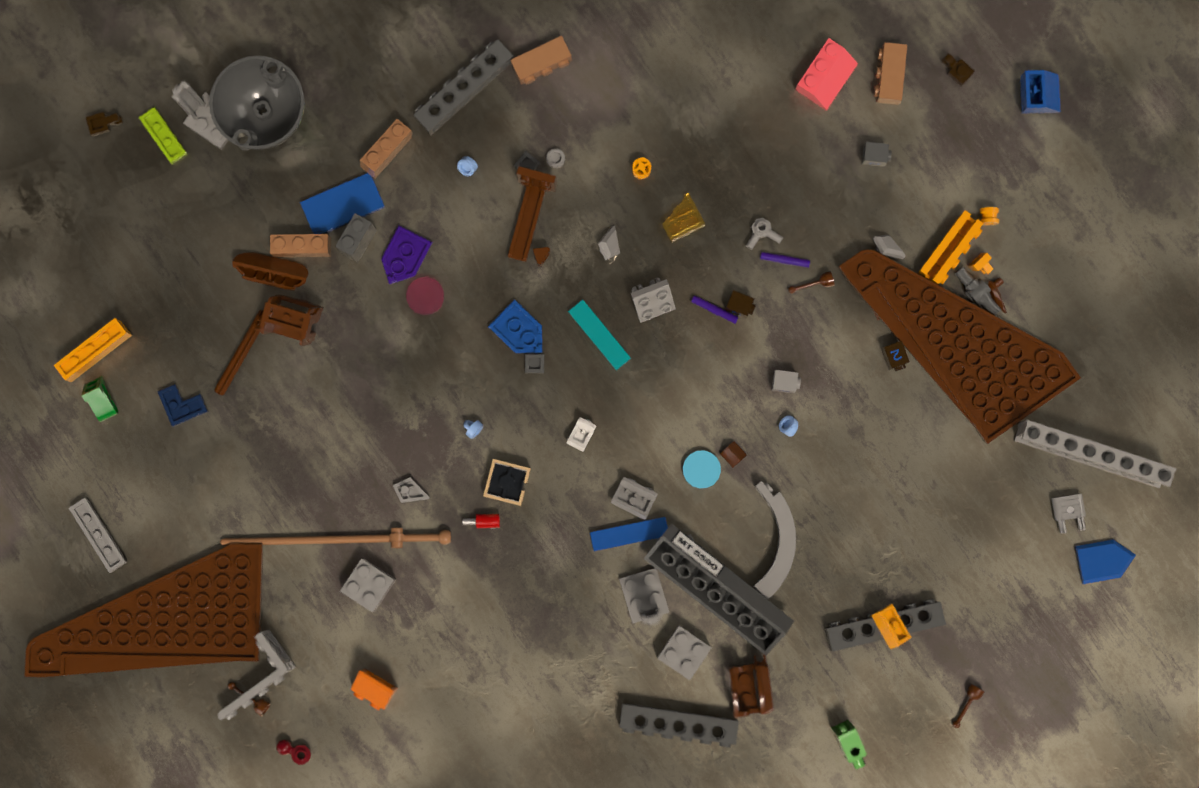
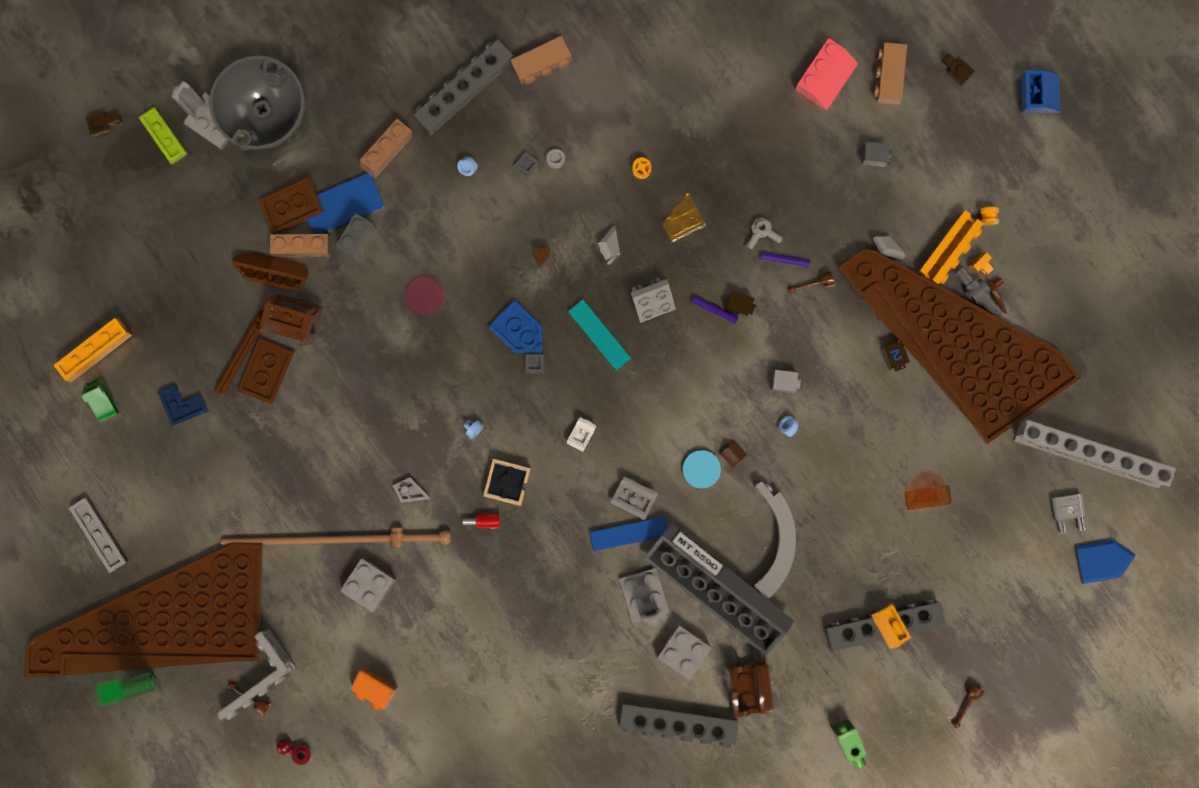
dark purple tile [381,226,432,285] -> none
reddish brown bracket [508,166,557,262] -> none
none -> green brick [96,672,156,705]
none -> reddish brown tile [237,338,295,405]
none -> reddish brown tile [259,177,324,235]
none -> clear orange slope [905,485,952,510]

